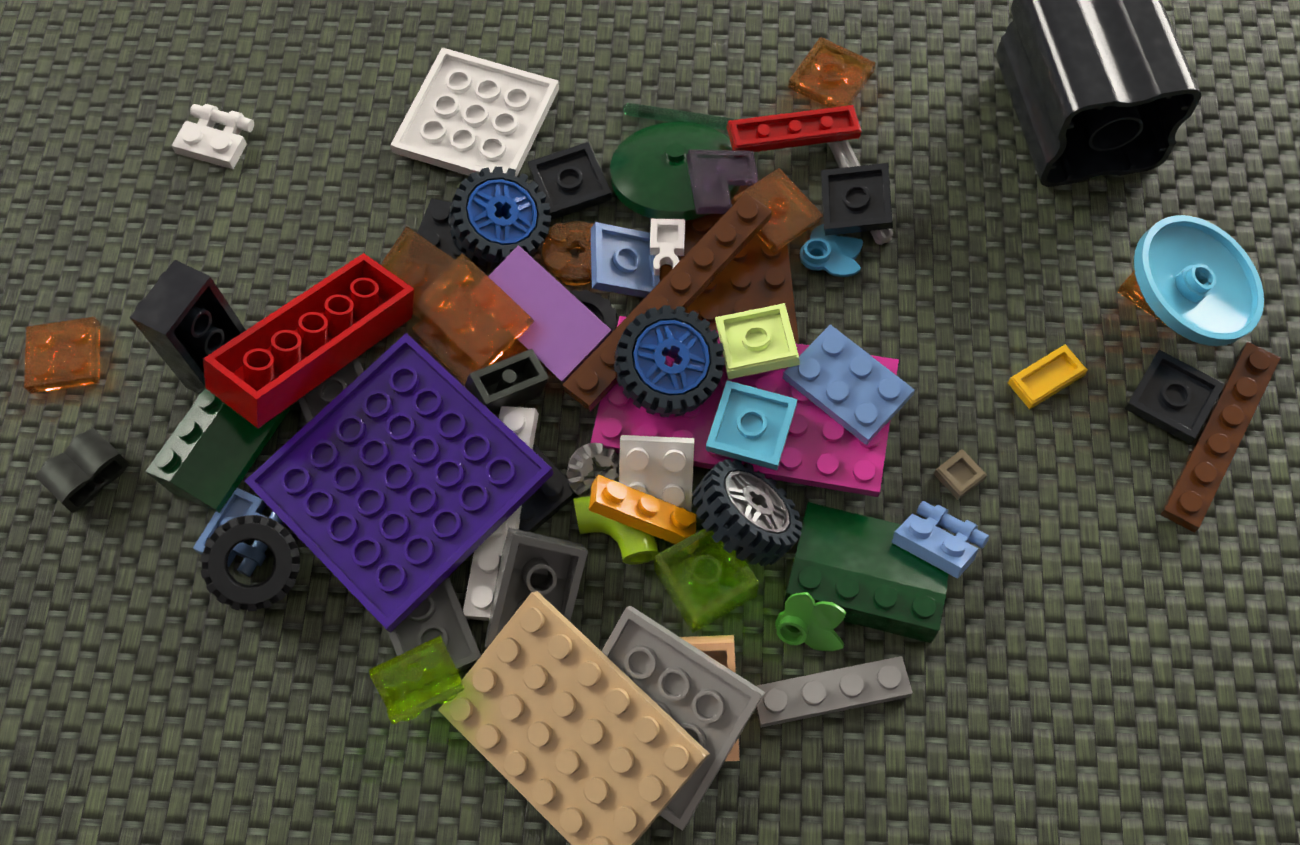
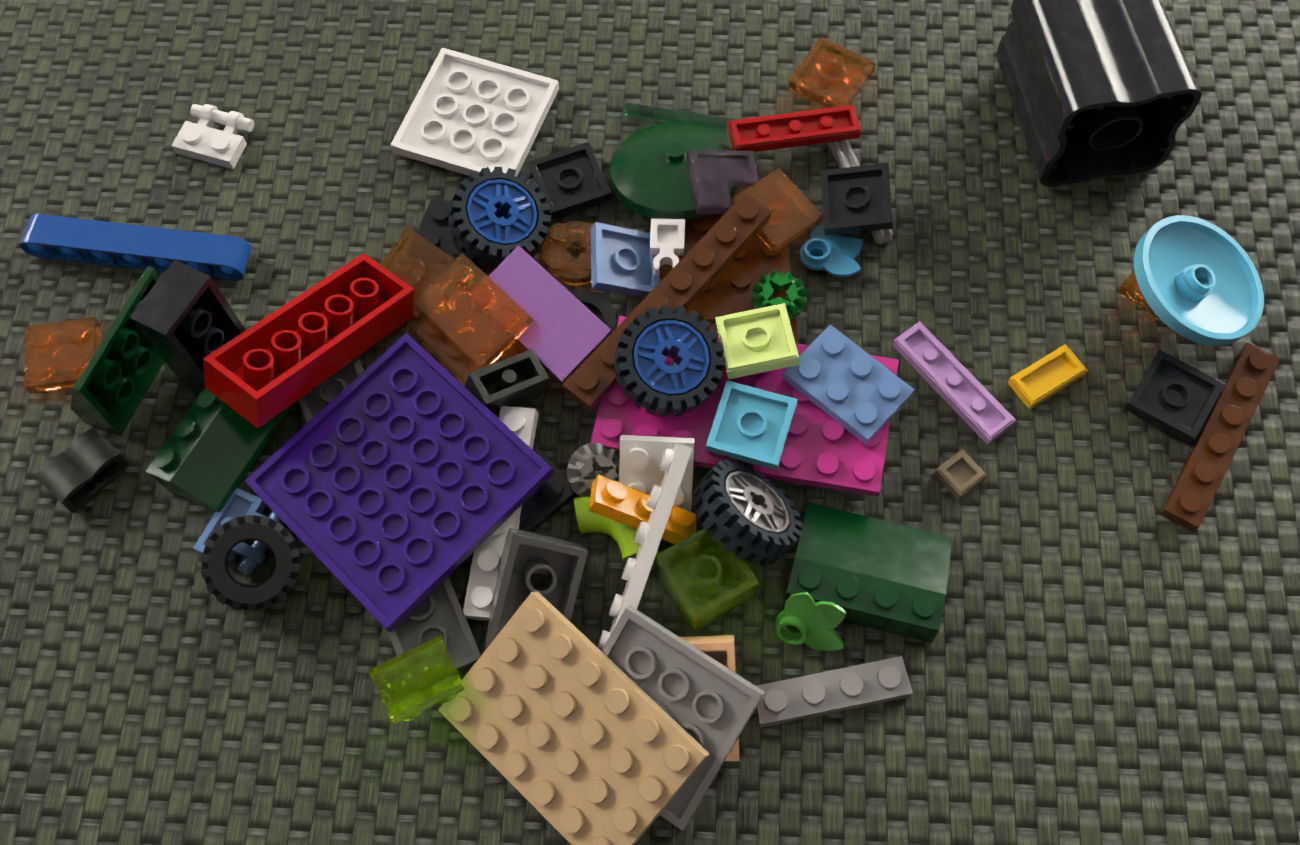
medium blue plate [891,501,989,579] -> none
none -> blue beam [19,214,252,281]
none -> dark green slope [70,266,165,436]
none -> white plate [597,443,693,651]
none -> green gear [752,269,807,320]
none -> lavender tile [892,321,1016,445]

